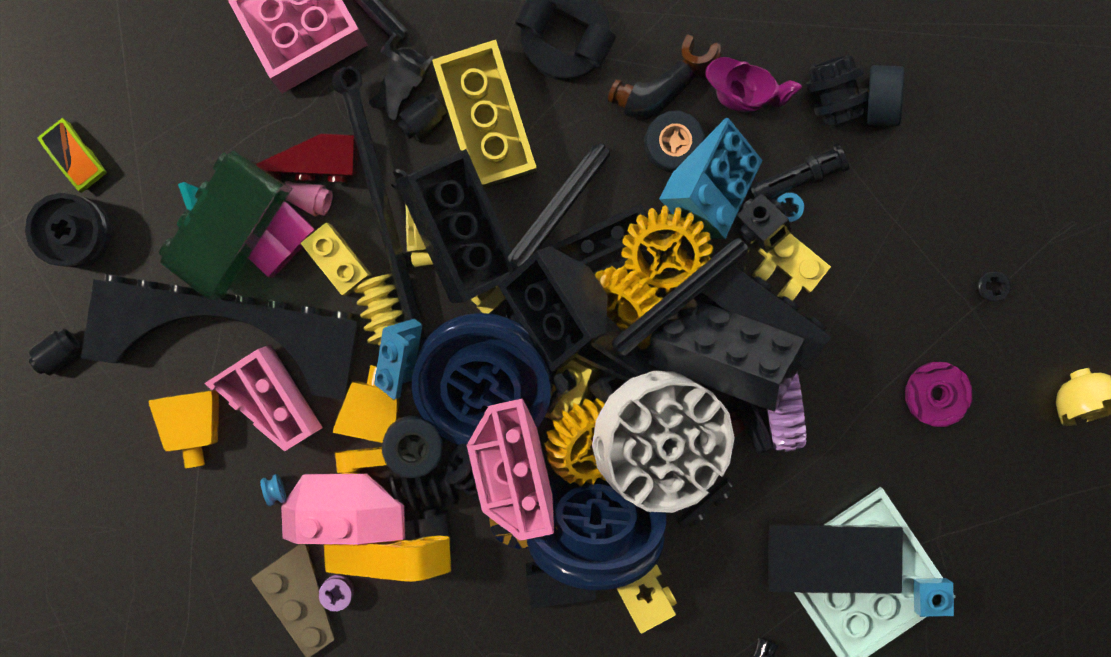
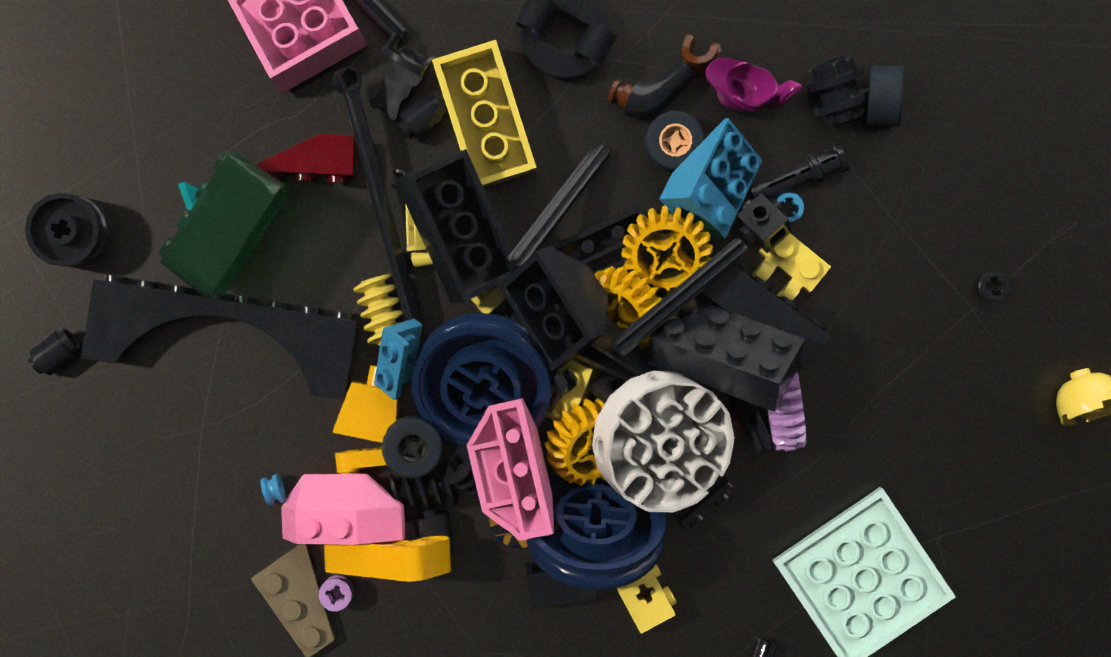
slope [37,118,107,193] -> none
yellow torso [149,390,219,468] -> none
bright pink wedge [204,345,323,451] -> none
dark pink brick [240,202,316,278] -> none
bright pink cone [281,181,333,217] -> none
light yellow brick [300,222,372,296] -> none
black tile [768,524,903,593] -> none
magenta plate [905,362,972,427] -> none
dark azure plate [913,578,954,617] -> none

